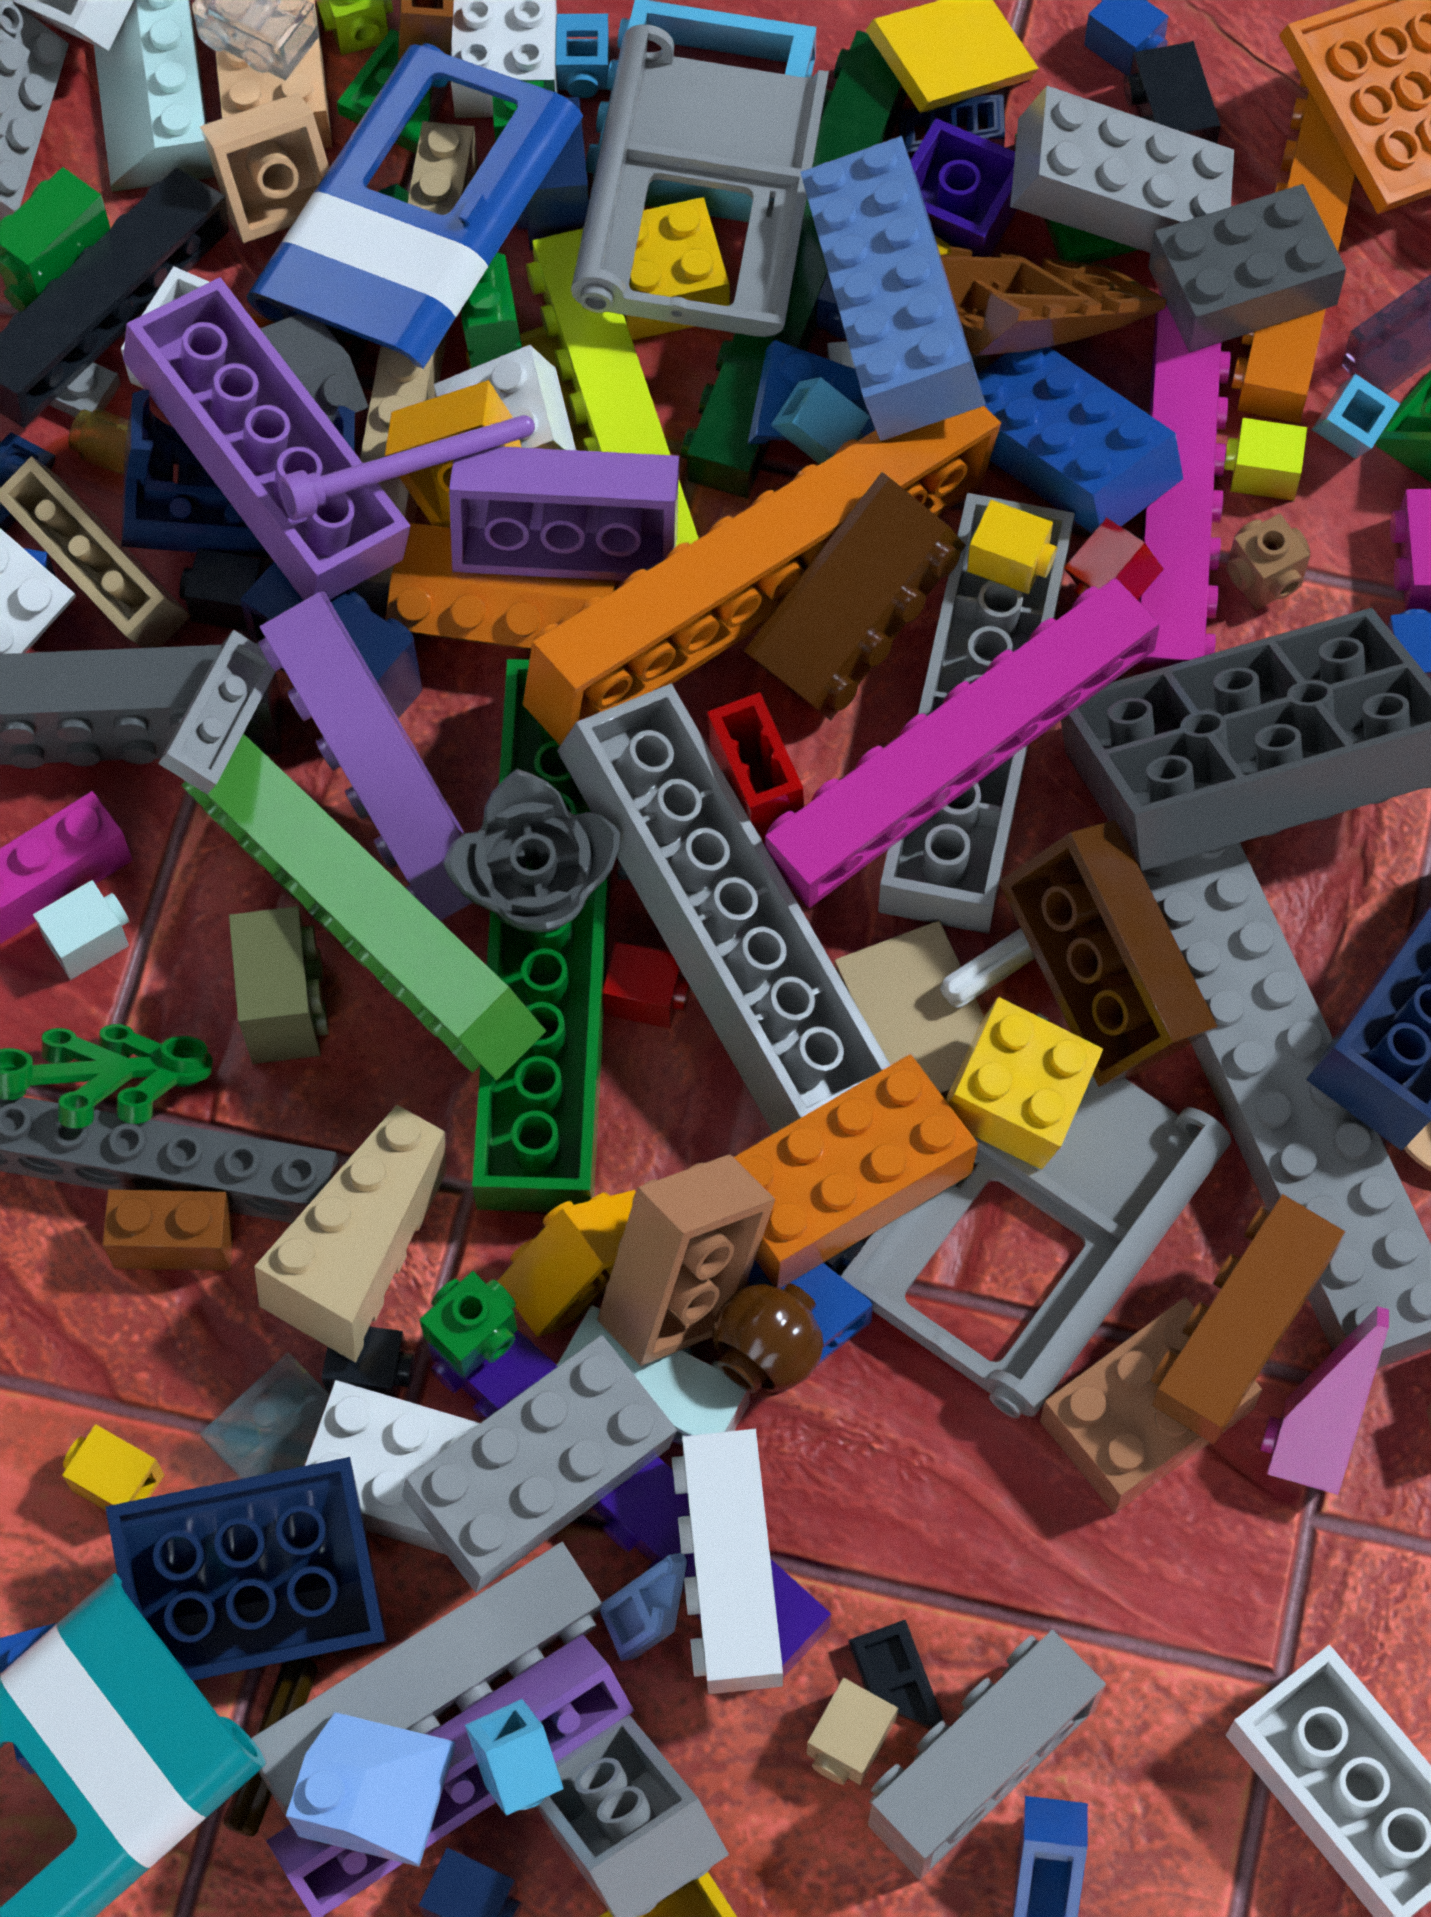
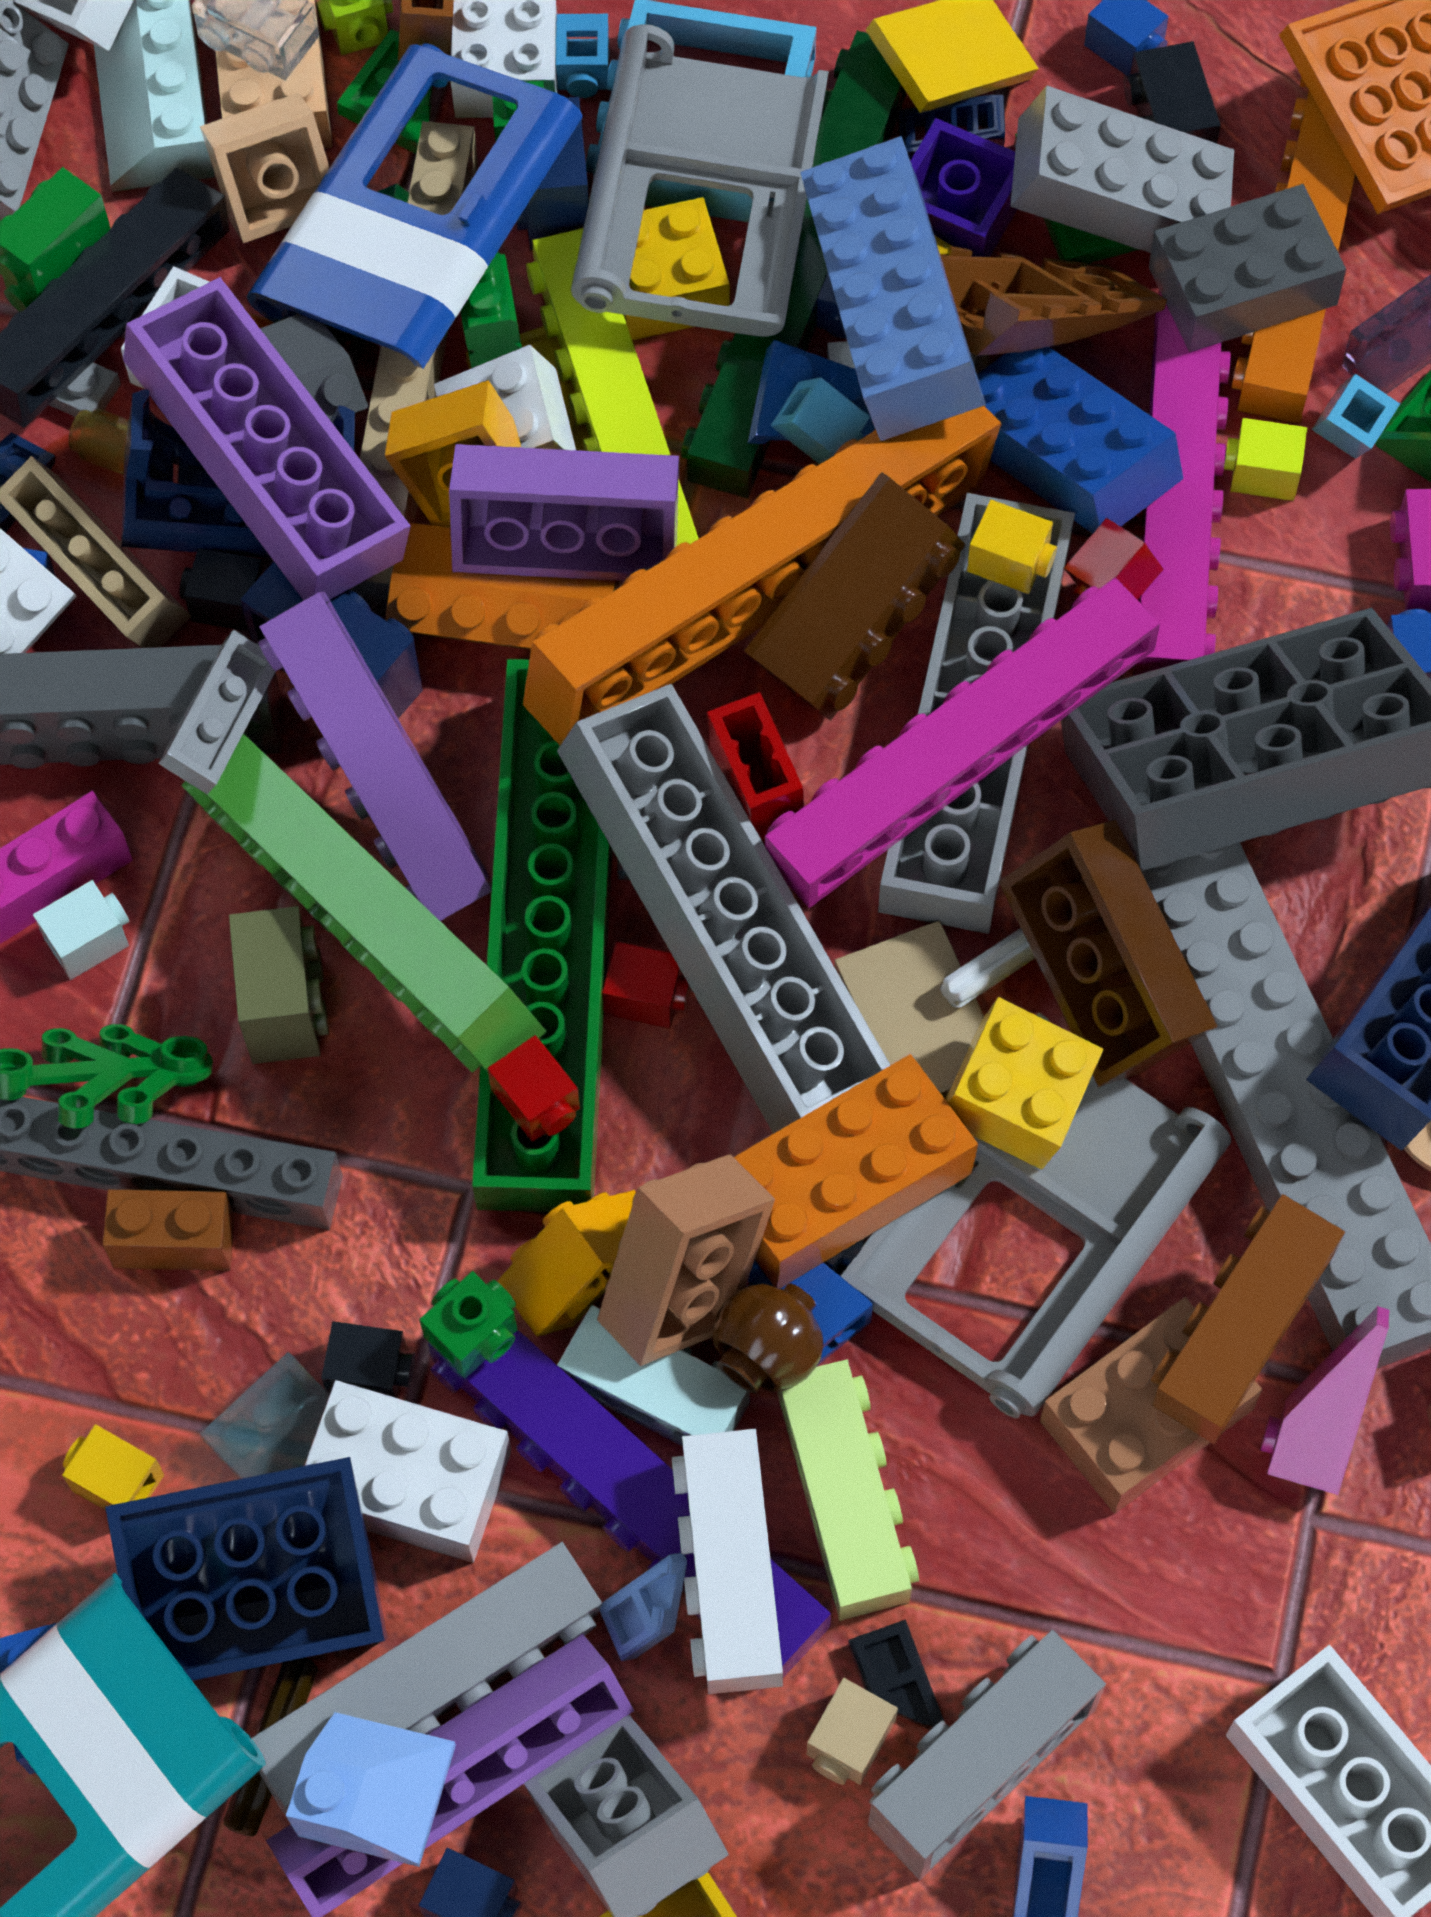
tan wedge [254,1105,447,1363] -> none
medium lavender piece [278,415,535,520] -> none
light grey brick [402,1335,678,1593] -> none
dark grey brick [443,769,620,933] -> none
medium azure brick [465,1699,564,1816] -> none
medium nougat brick [1226,513,1310,610] -> none
none -> red brick [487,1035,580,1142]
none -> yellowish green brick [777,1359,919,1621]

